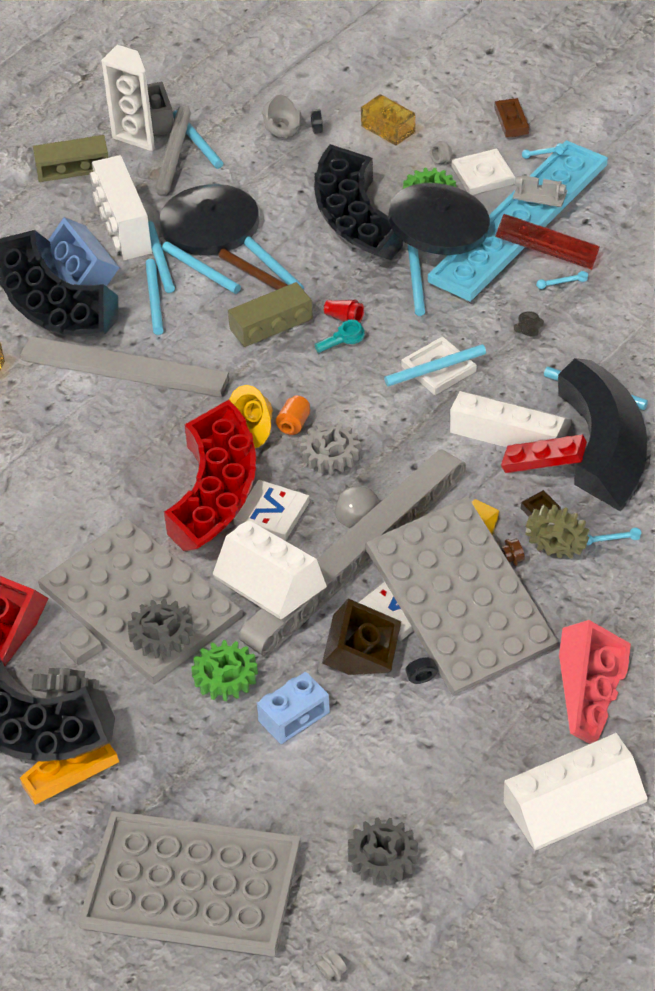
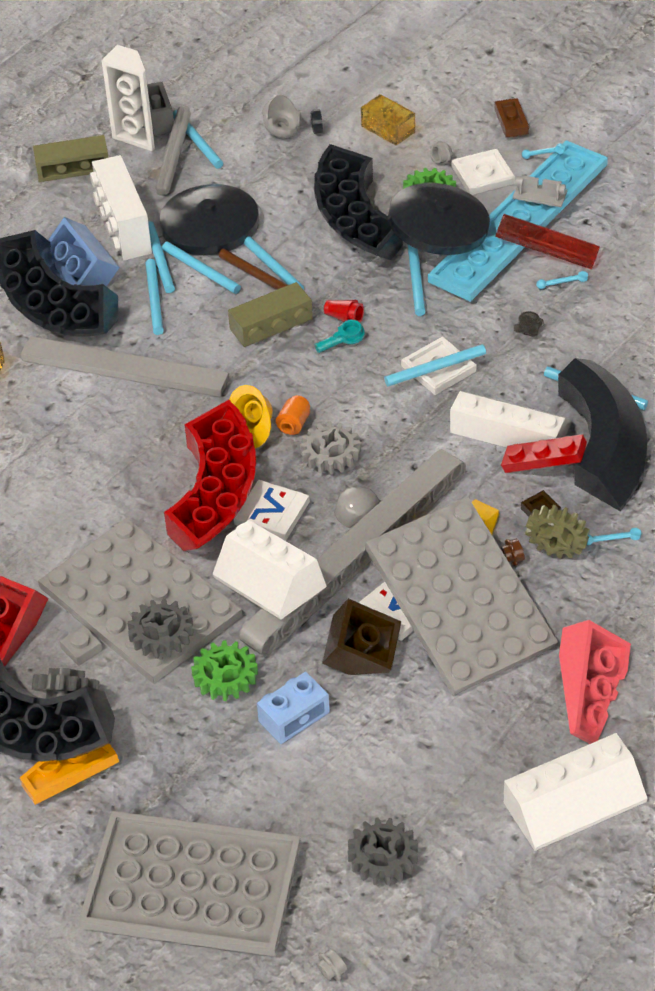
black tile [405,657,438,684] -> none

